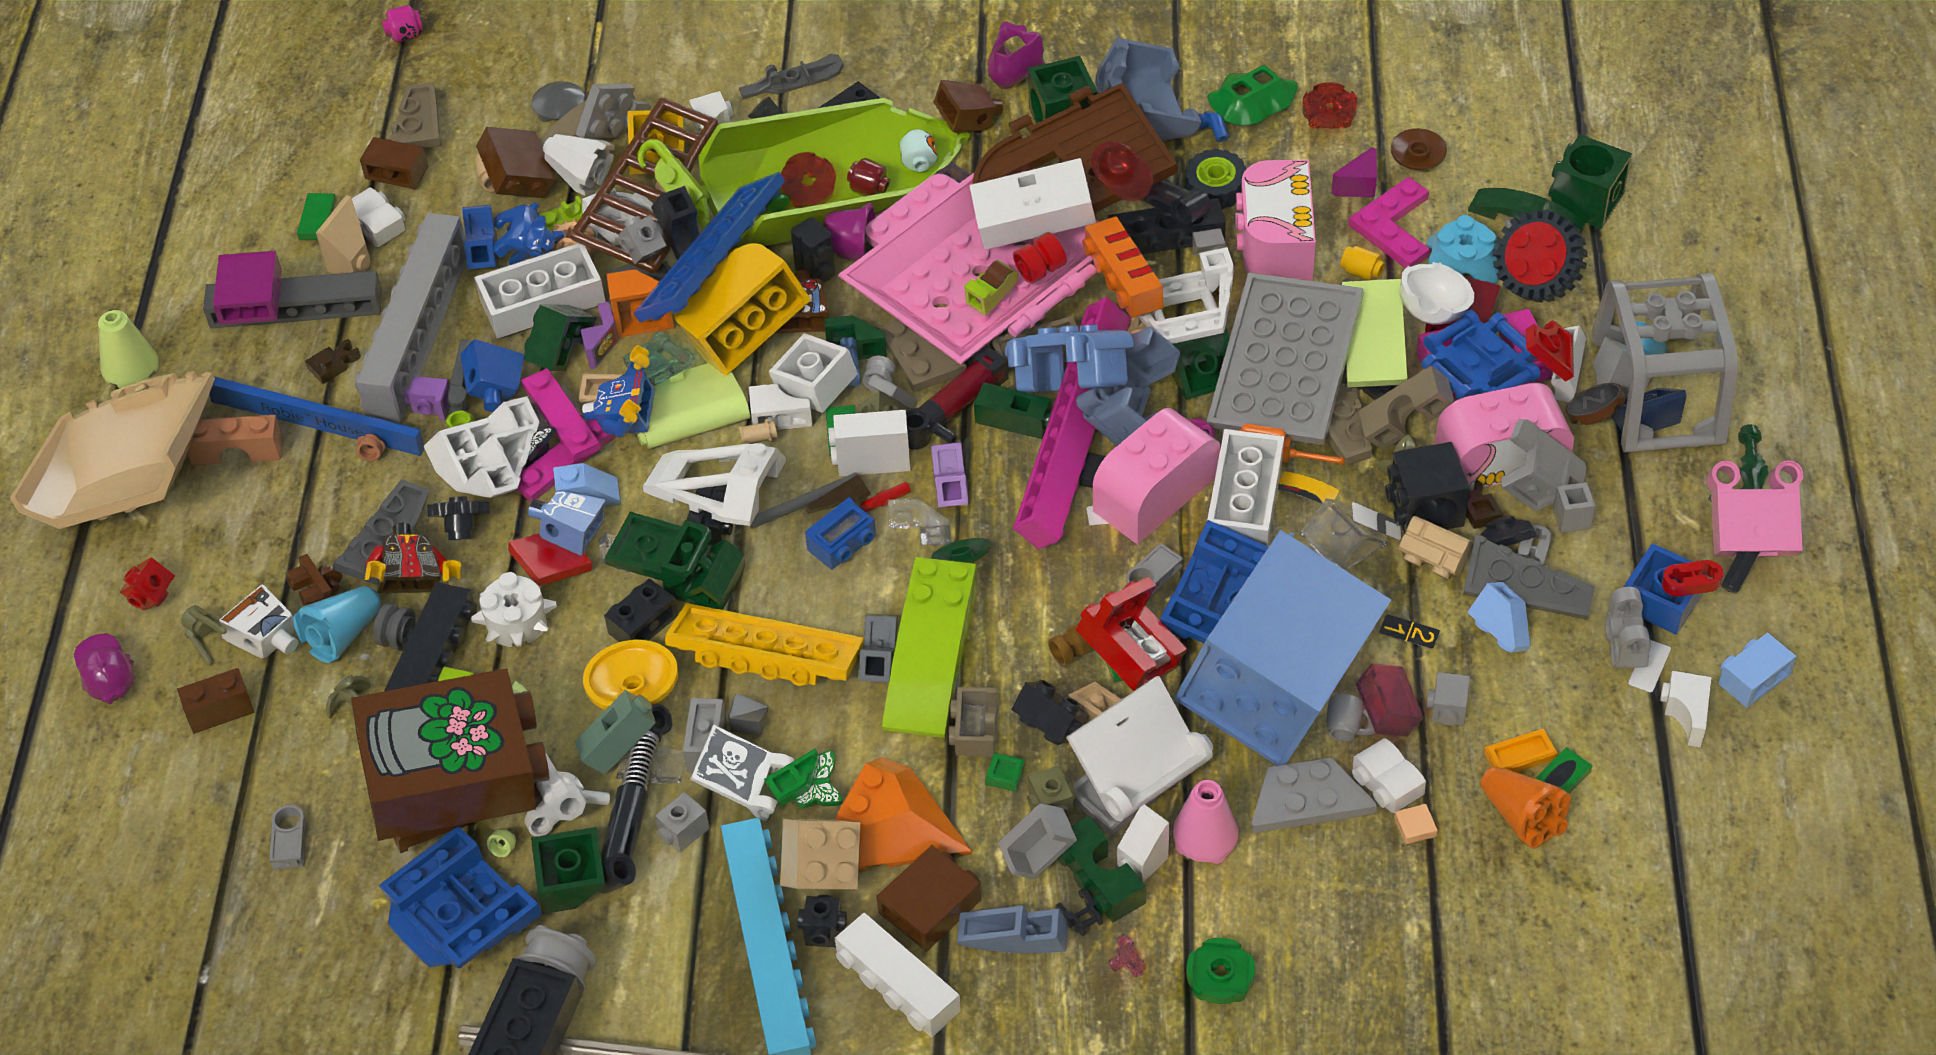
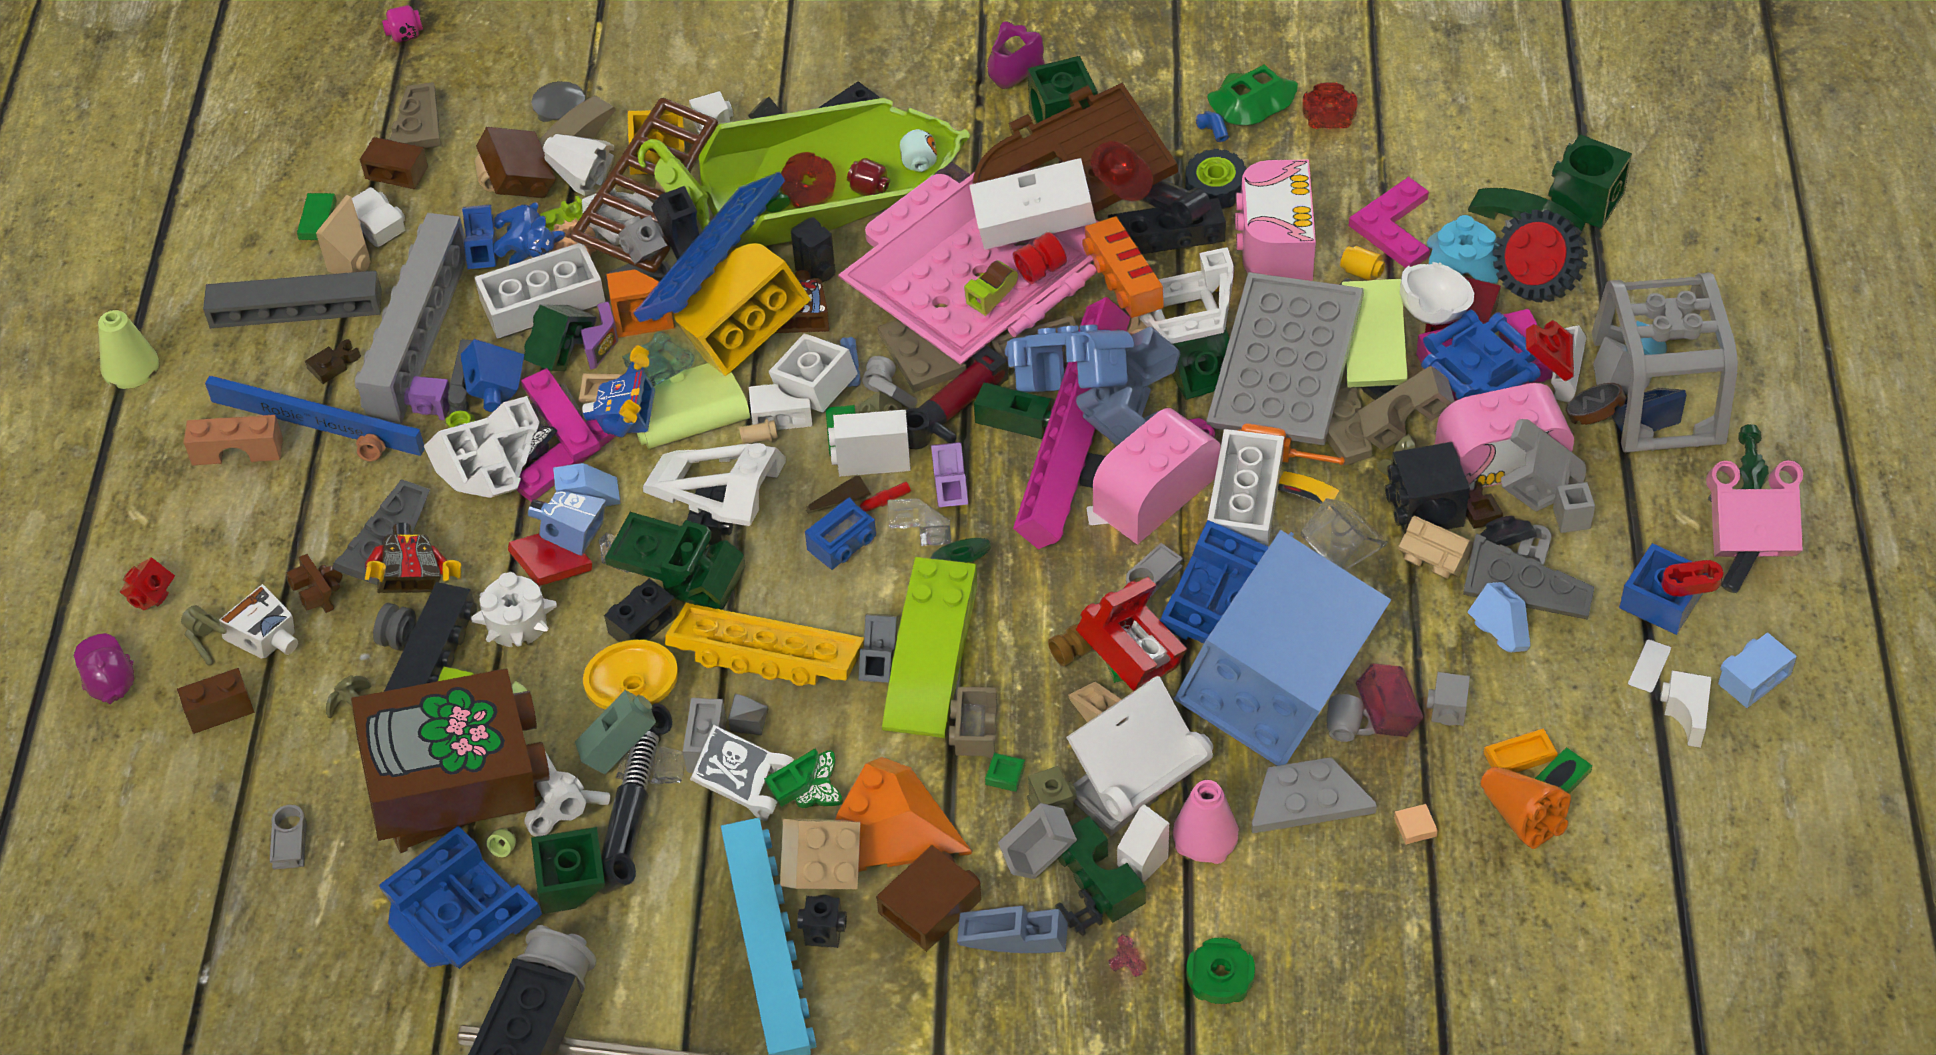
tan windscreen [10,371,215,529] -> none
magenta brick [213,251,282,325] -> none
medium azure cone [293,586,381,663] -> none
black plant [427,496,490,540] -> none
light grey plate [575,83,651,139] -> none
light grey brick [655,792,710,852] -> none
dark grey piece [739,54,844,99] -> none
dark grey bar [750,472,858,529] -> none
magenta piece [822,203,876,261] -> none
dark green slope [824,315,887,360] -> none
white brick [835,913,961,1038] -> none
reddish brown torso [933,80,1003,133] -> none
black brick [1011,680,1089,745] -> none
sand blue windscreen [1095,37,1201,142] -> none
light grey slope [1192,228,1225,257] -> none
magenta slope [1331,147,1377,197] -> none
white sticker [1352,502,1401,540] -> none
white brick [1352,738,1426,813] -> none
black sticker [1379,614,1440,649] -> none
reddish brown dish [1391,128,1447,170] -> none
light grey piece [1605,587,1651,669] -> none

